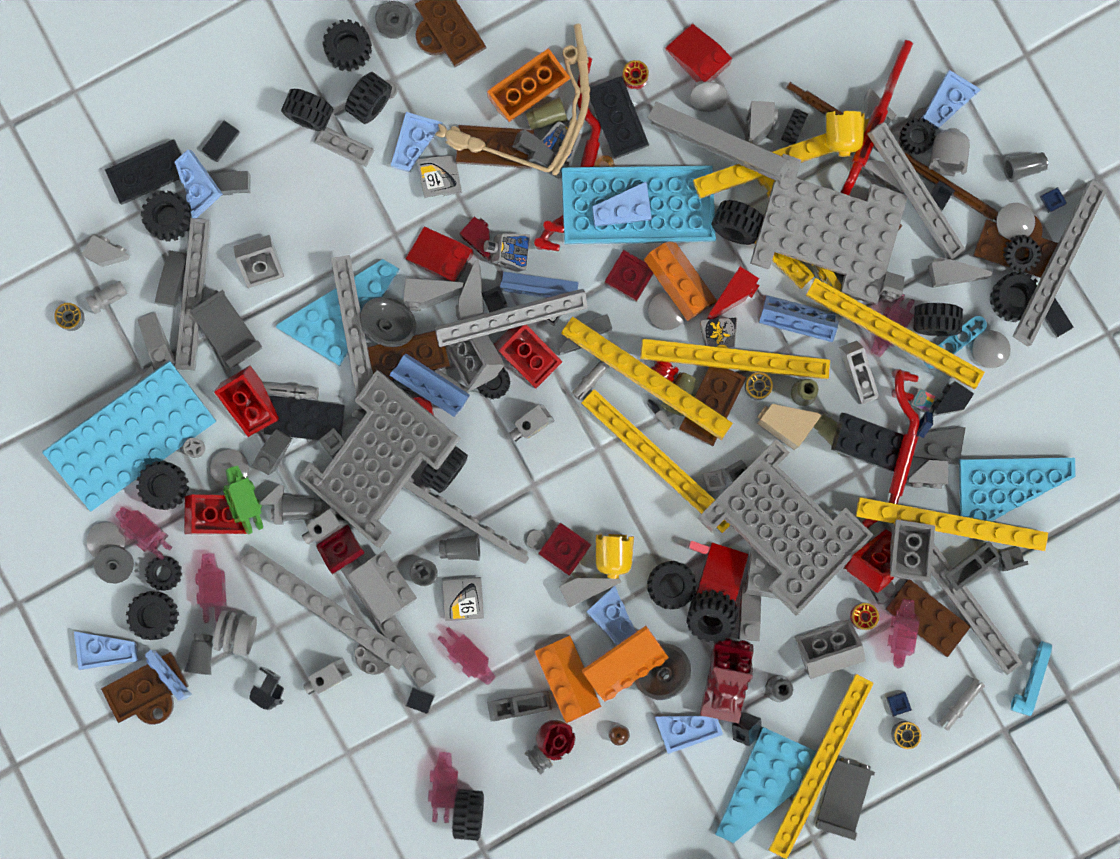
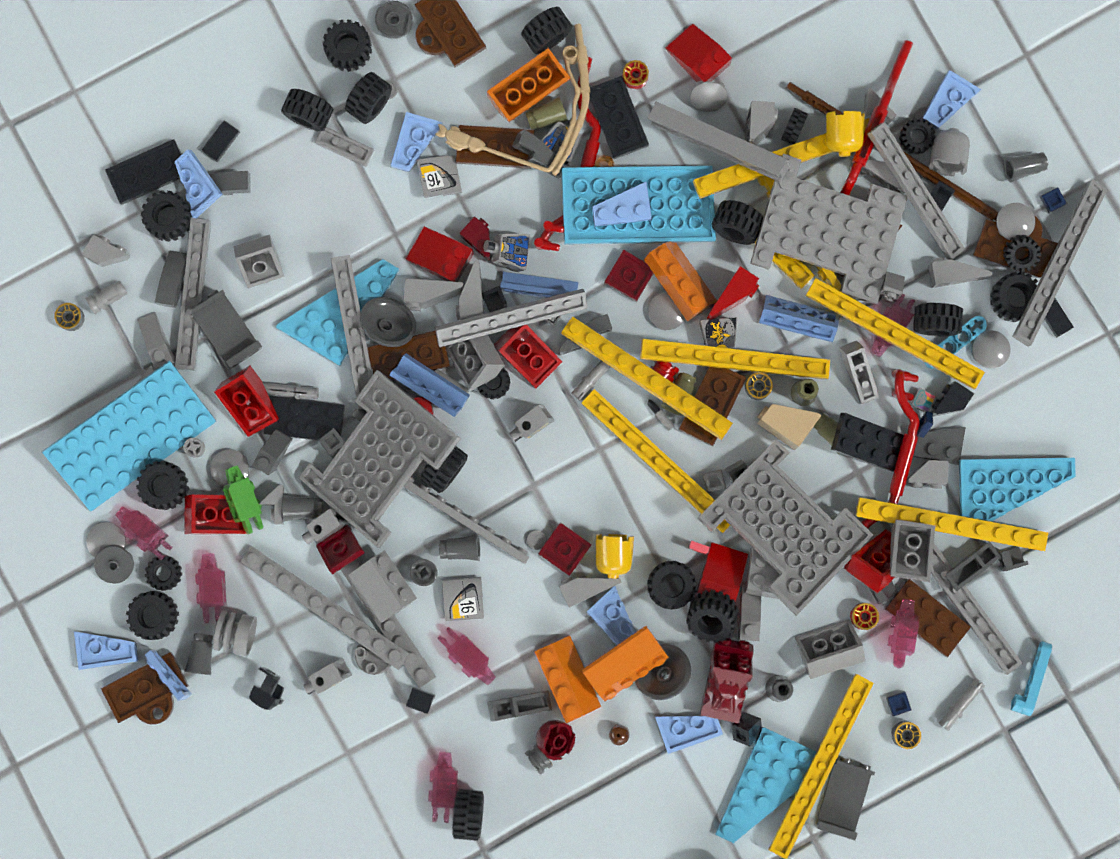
none -> black tyre [521,6,573,54]

